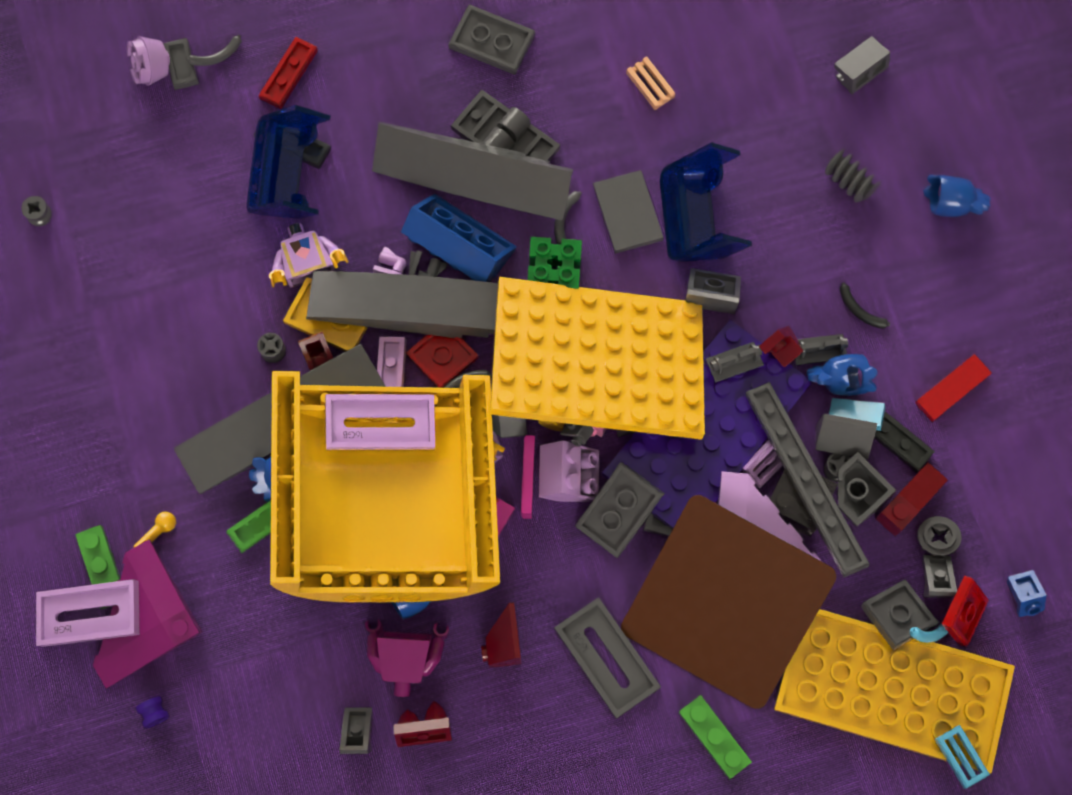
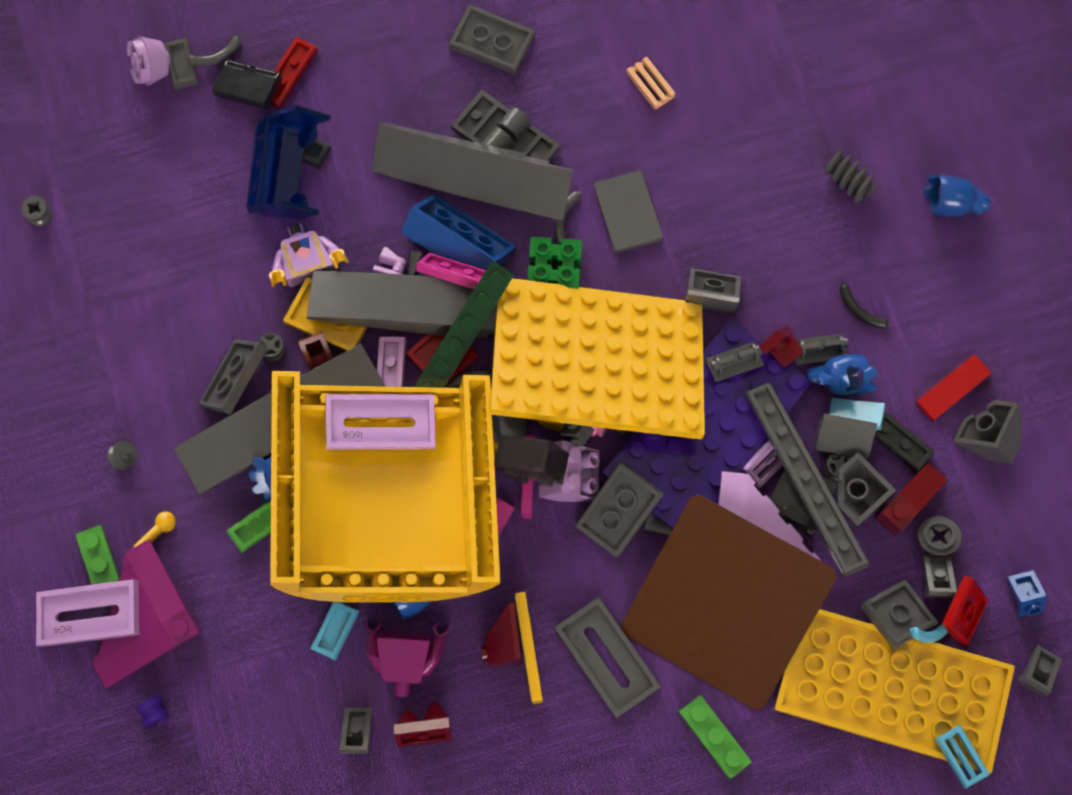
clear blue windscreen [660,142,752,262] -> none
hinge [834,36,890,94] -> none
none -> dark grey wheel [107,441,137,470]
none -> dark grey tile [198,339,268,415]
none -> black piece [212,60,283,110]
none -> medium azure tile [310,602,359,661]
none -> dark green plate [414,260,515,388]
none -> dark pink tile [416,253,486,289]
none -> clear smoke brick [494,434,569,487]
none -> yellow tile [515,592,543,704]
none -> dark grey slope [953,400,1022,464]
none -> dark grey slope [1016,645,1062,696]

